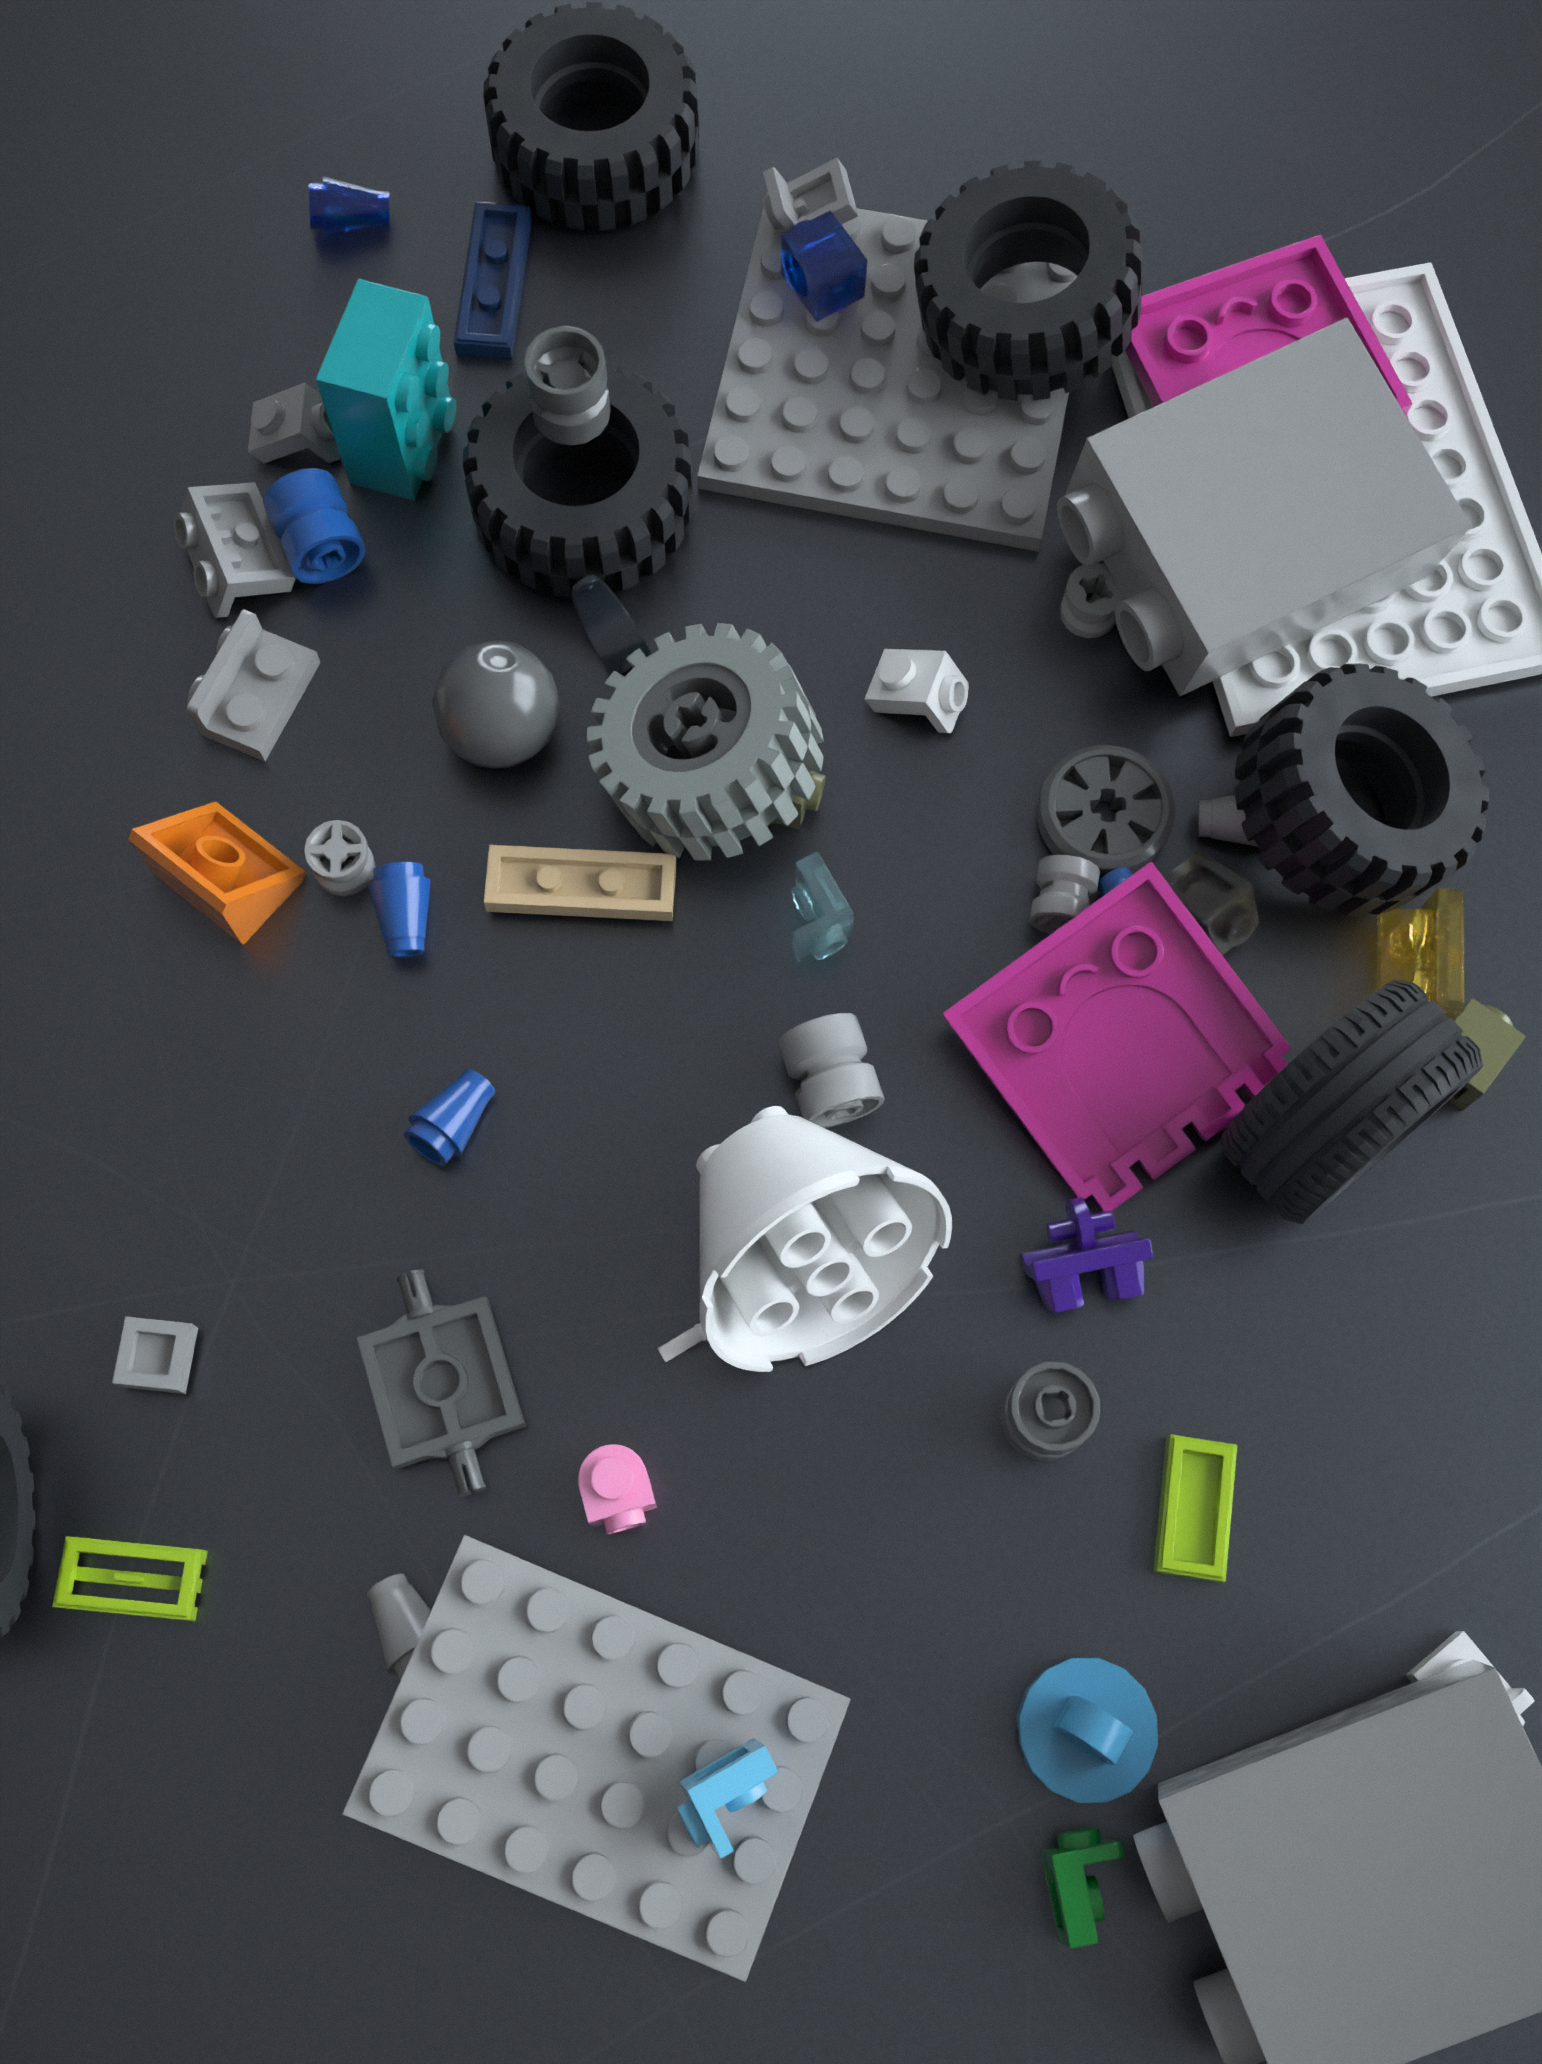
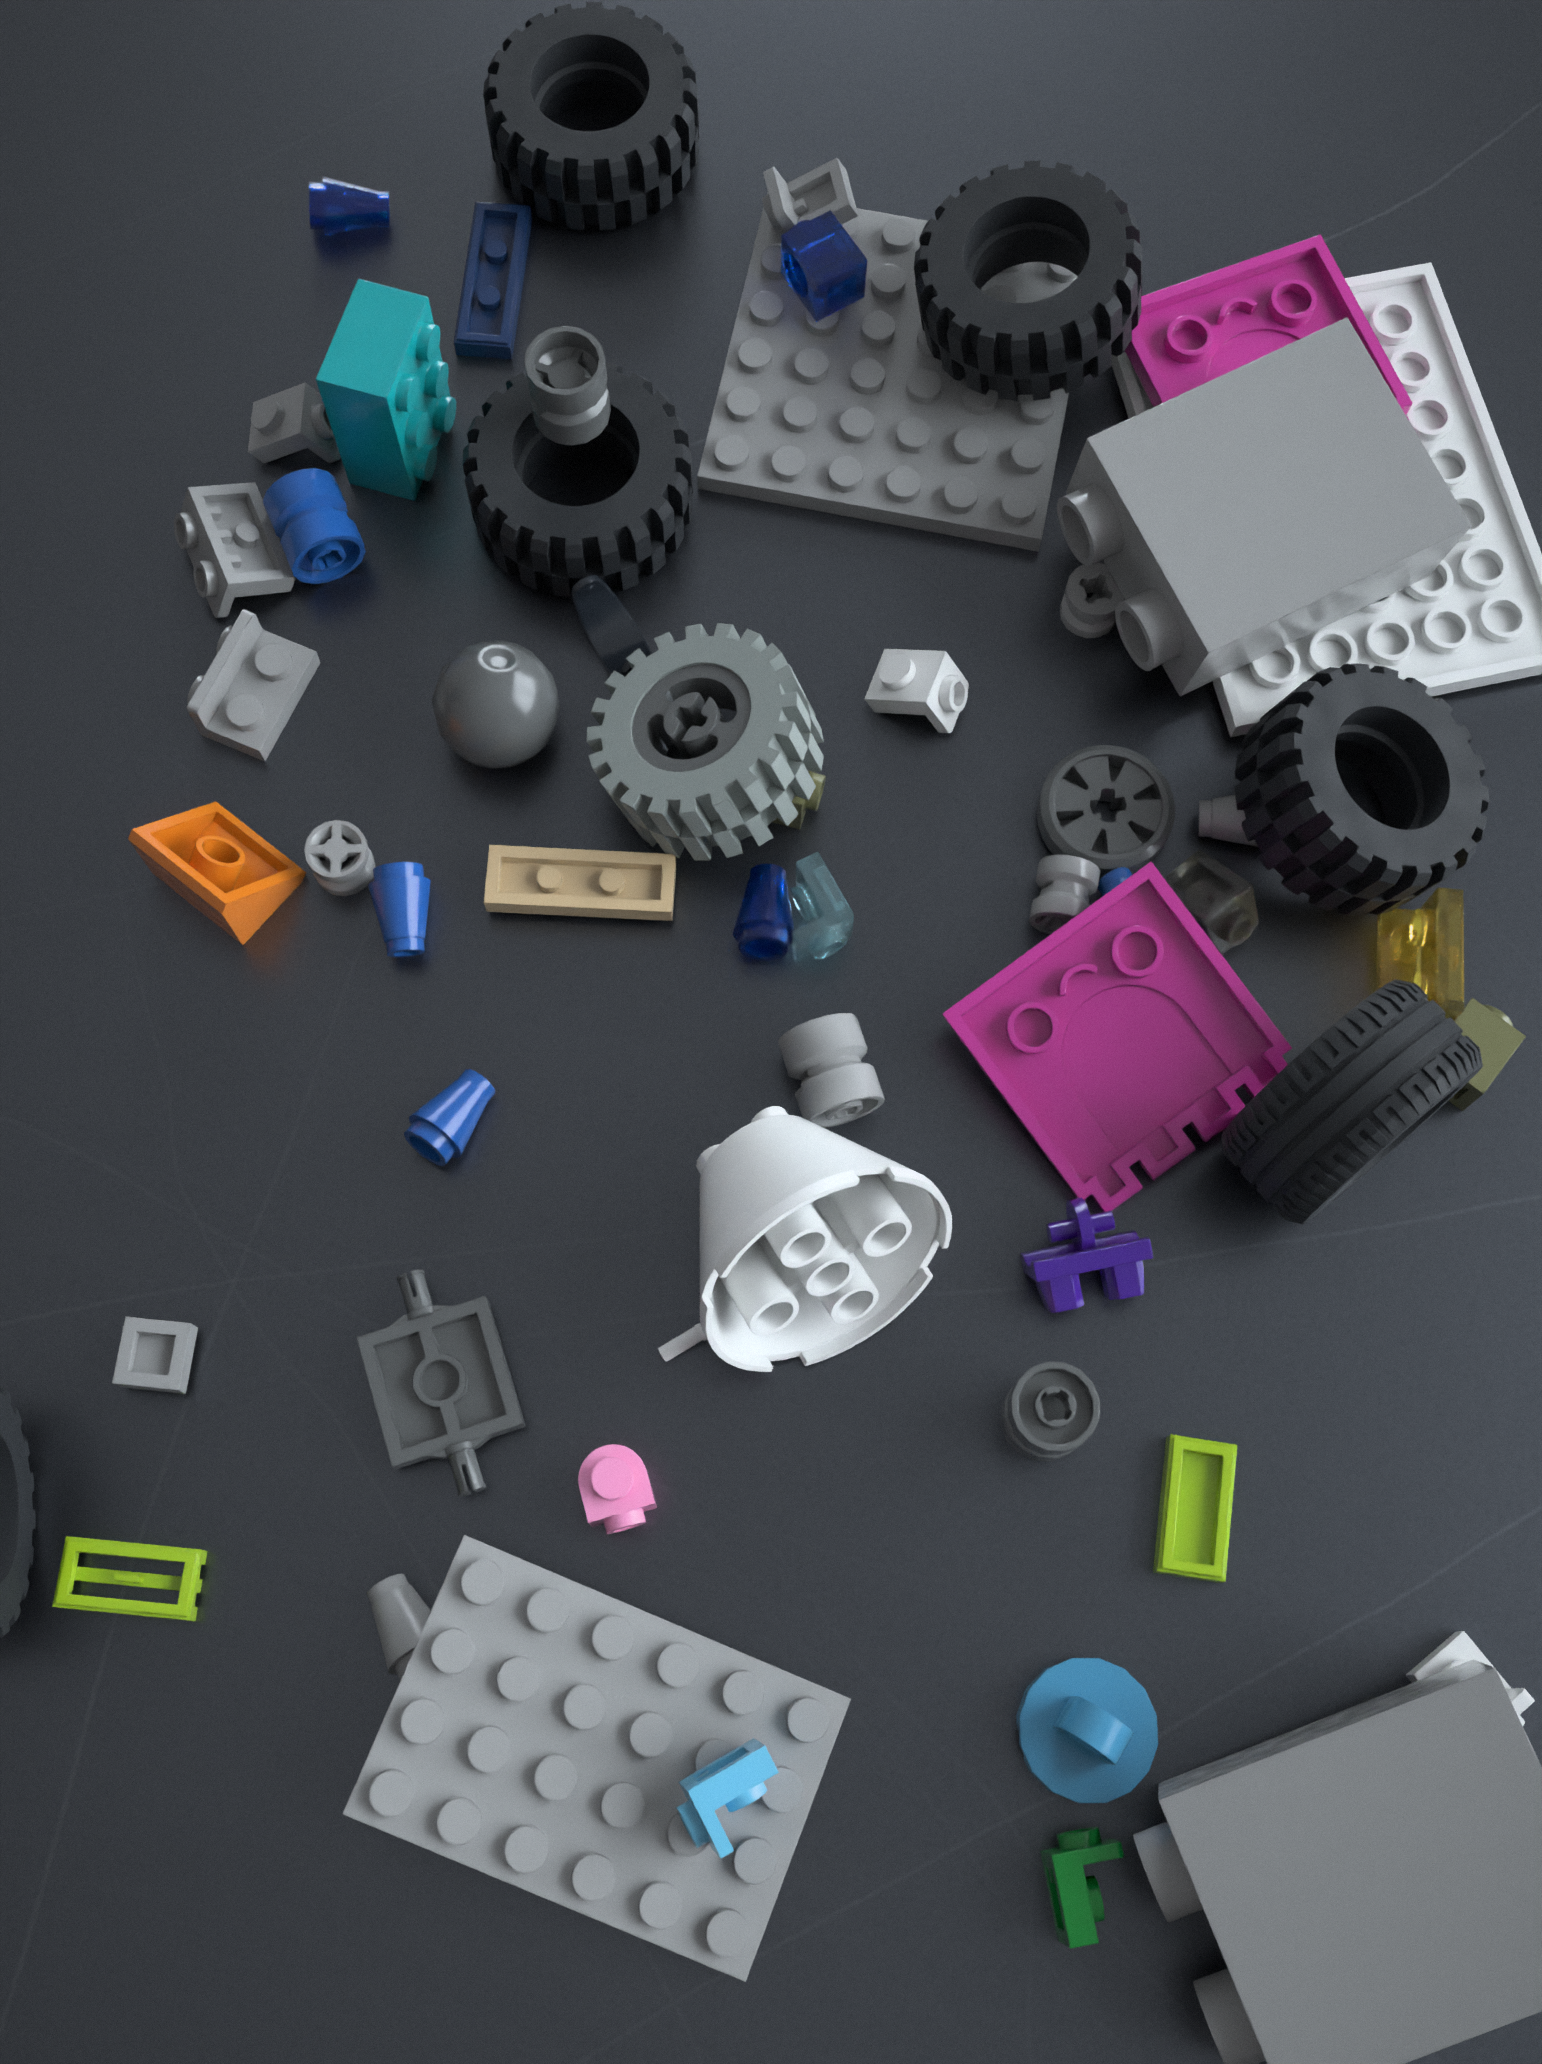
none -> clear blue cone [733,864,796,961]

